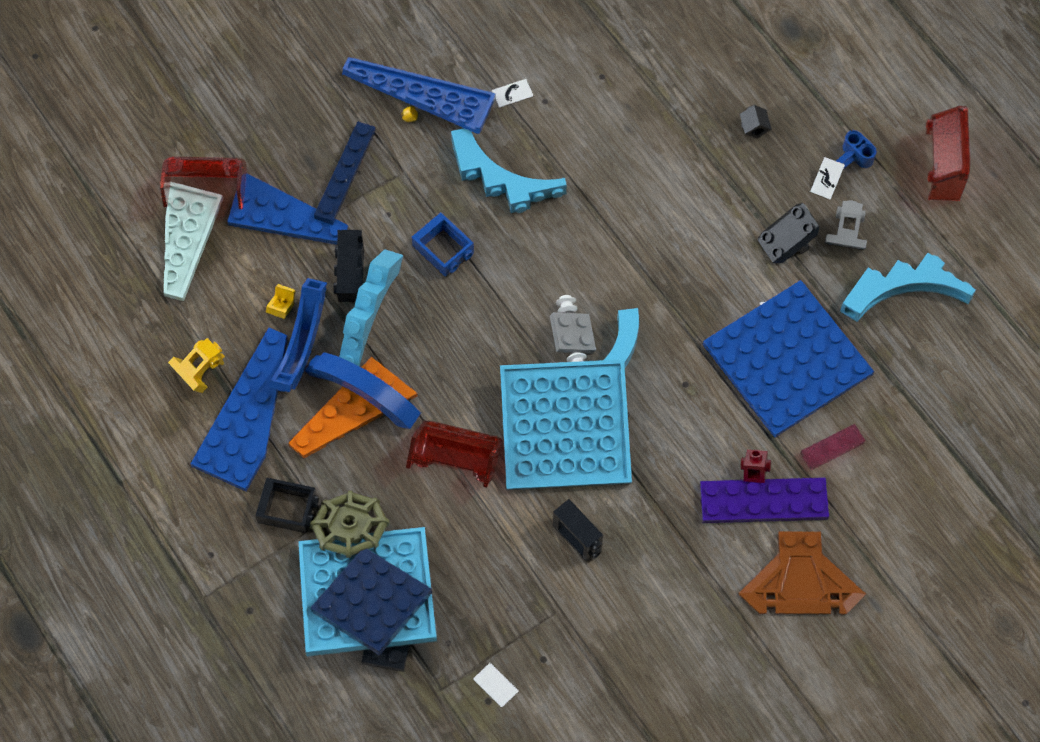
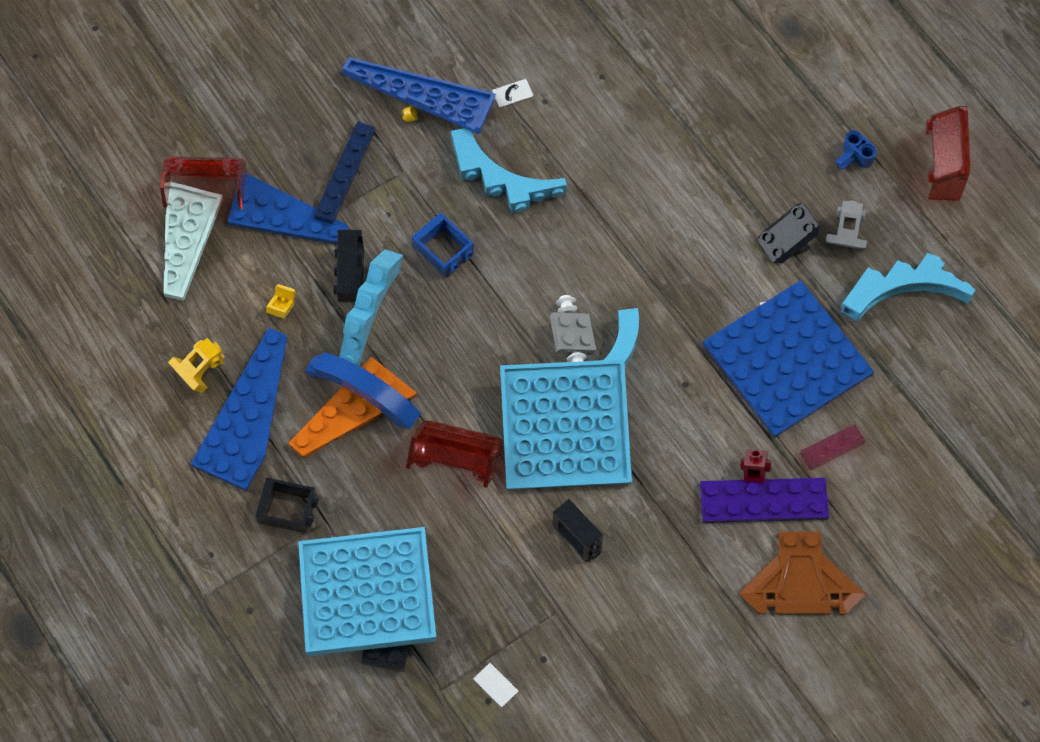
blue arch [270,278,327,392] -> none
olive plate [310,490,390,558] -> none
dark blue plate [310,549,432,655] -> none
black brick [740,105,772,139] -> none
white sticker [810,157,844,200] -> none

